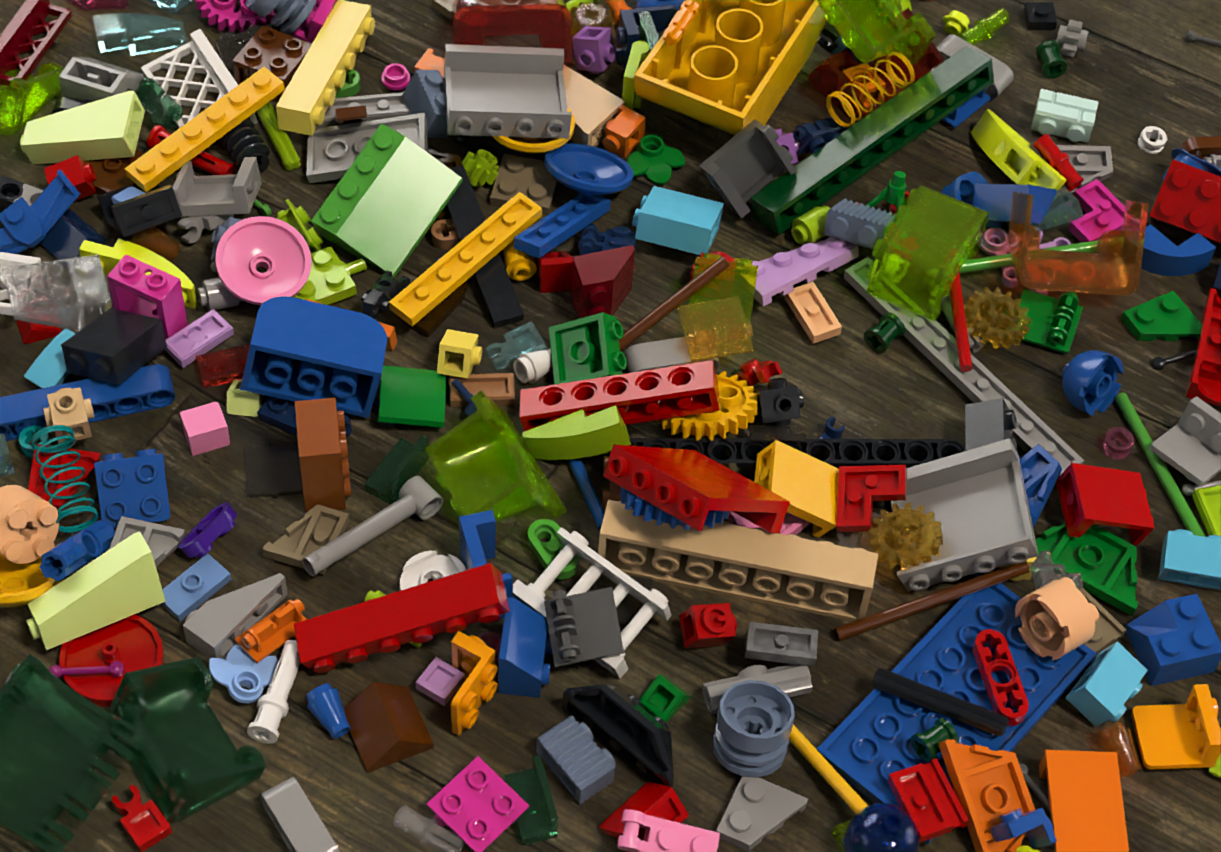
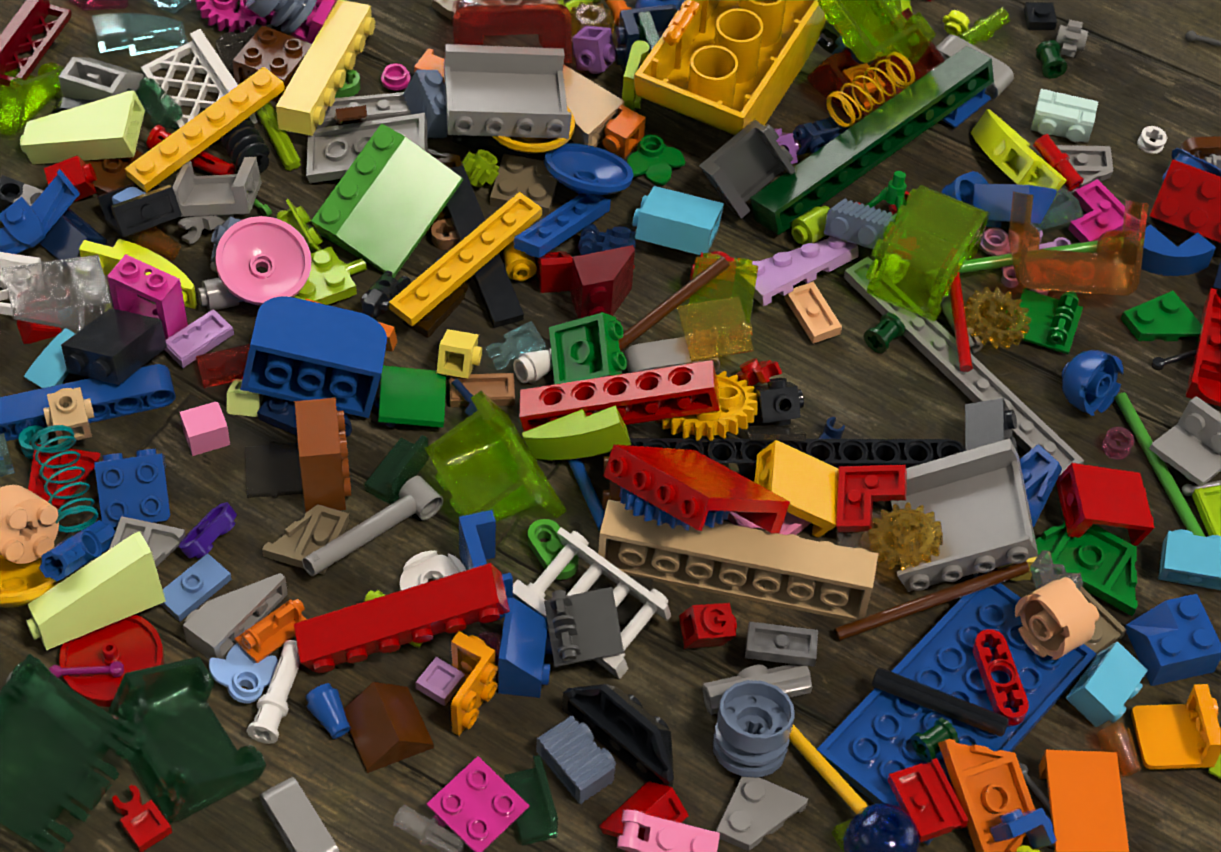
green slope [639,674,691,723] -> none

